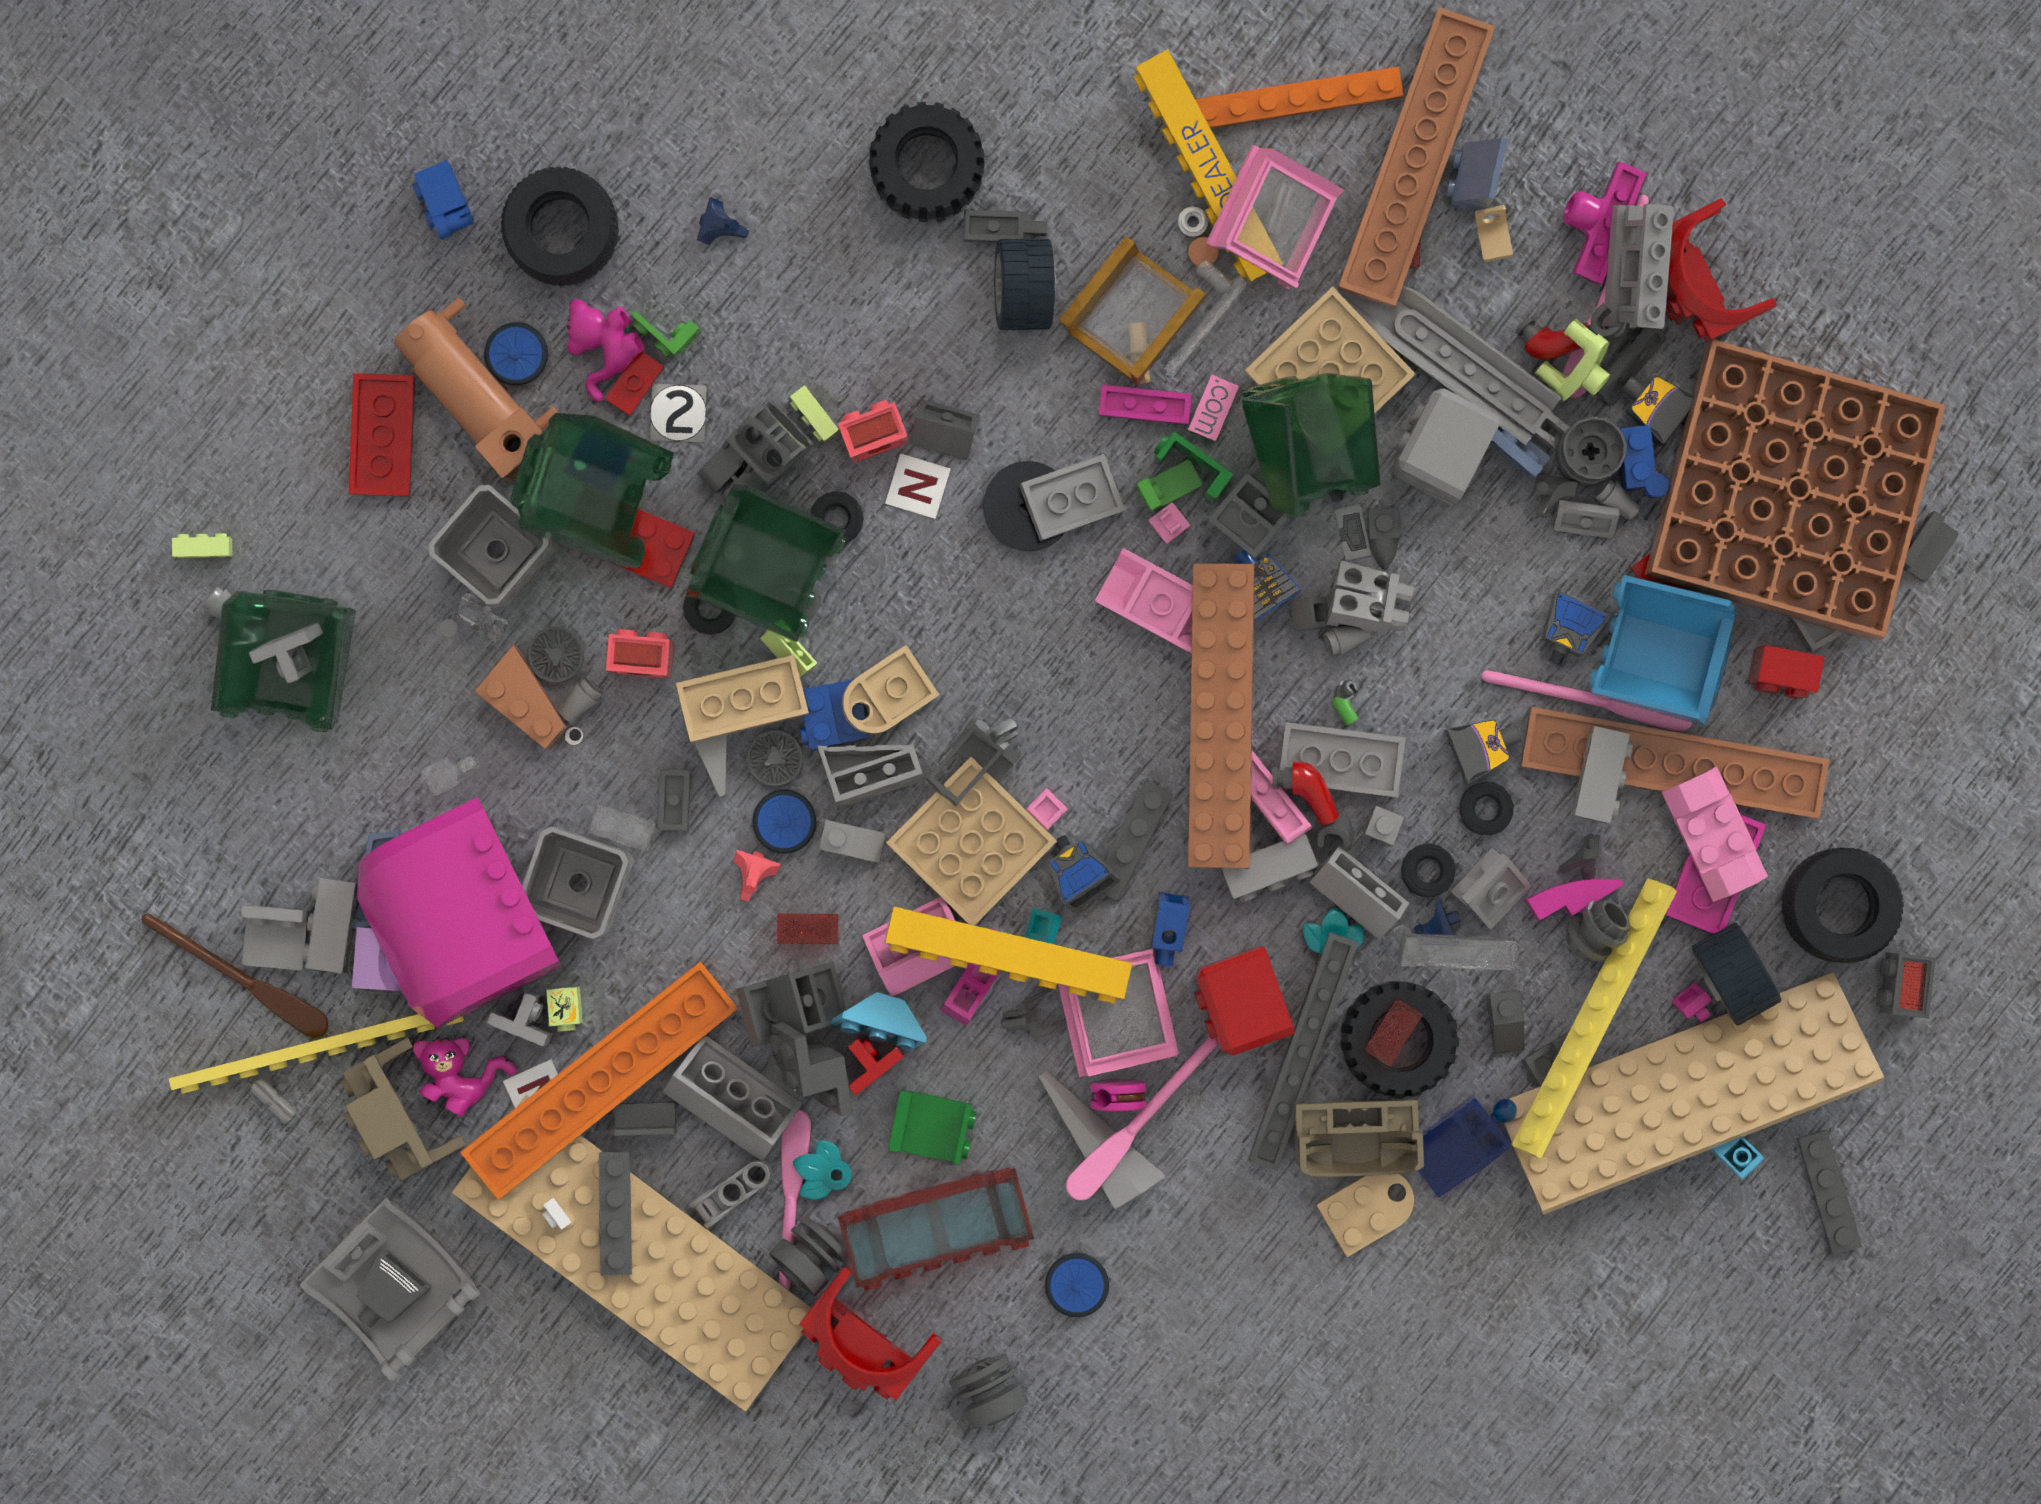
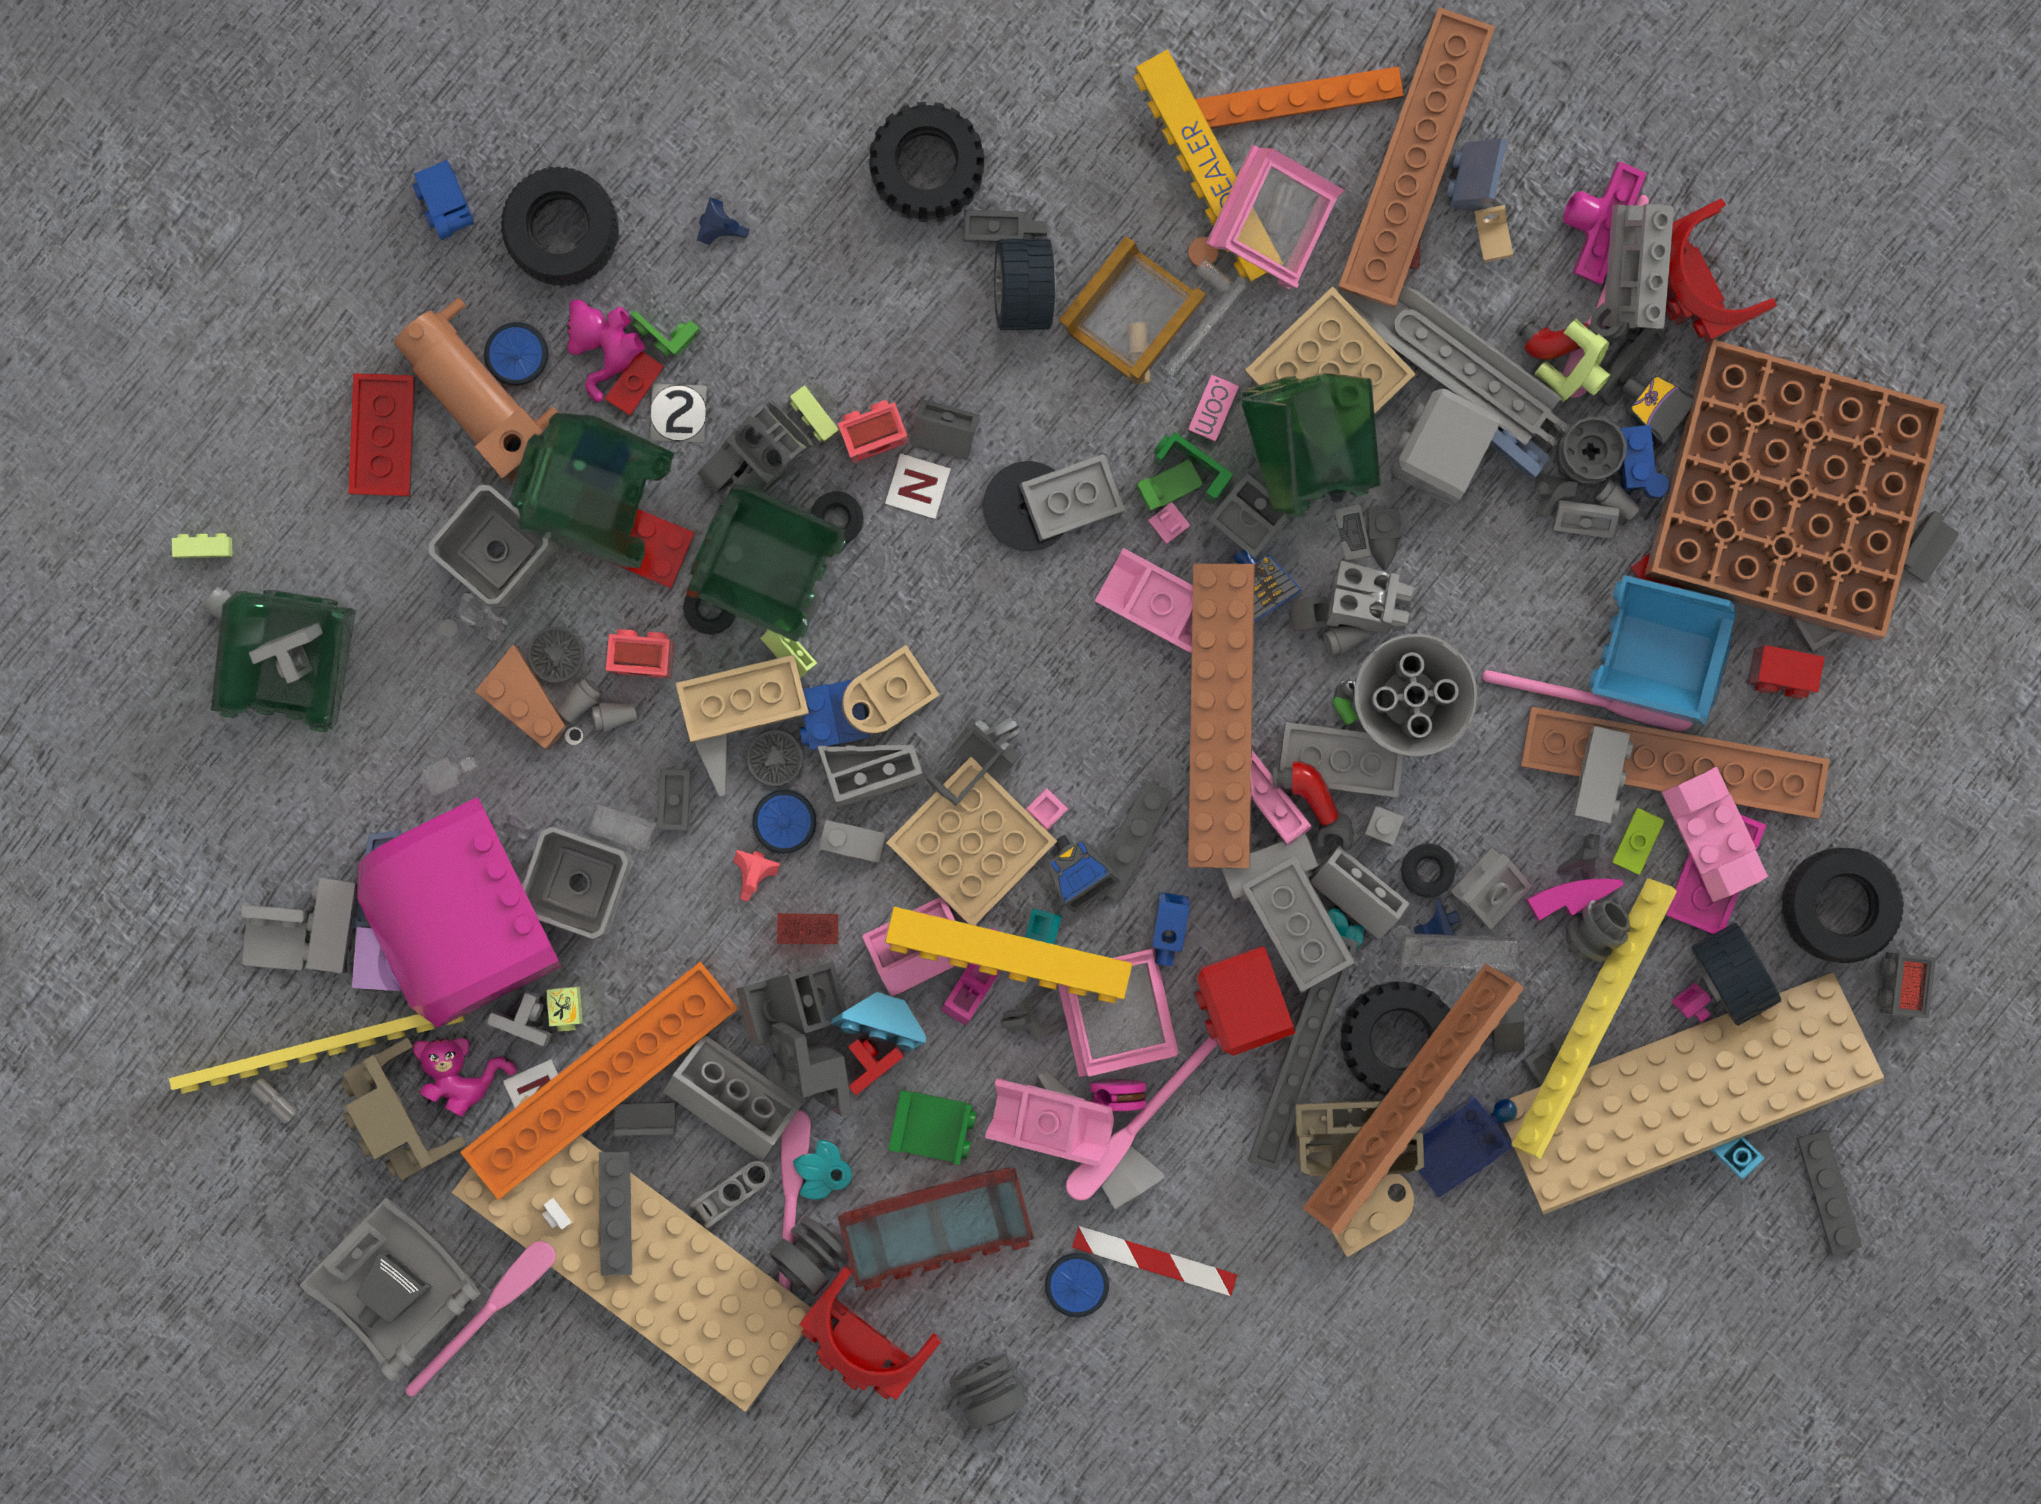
reddish brown piece [141,913,328,1038] -> none
dark pink plate [1098,385,1192,425] -> none
white plate [1178,206,1208,237] -> none
clear red plate [1364,998,1423,1067] -> none
dark grey torso [1444,719,1522,784] -> none
black tyre [1459,782,1514,836] -> none
torso [1541,590,1610,667] -> none
none -> bright pink piece [406,1241,556,1397]
none -> light grey cone [591,703,637,732]
none -> bright pink piece [985,1078,1114,1167]
none -> sticker [1072,1226,1238,1296]
none -> light grey plate [1242,856,1355,992]
none -> nougat plate [1302,963,1524,1236]
none -> light grey cone [1354,634,1477,756]
none -> lime plate [1611,808,1665,875]

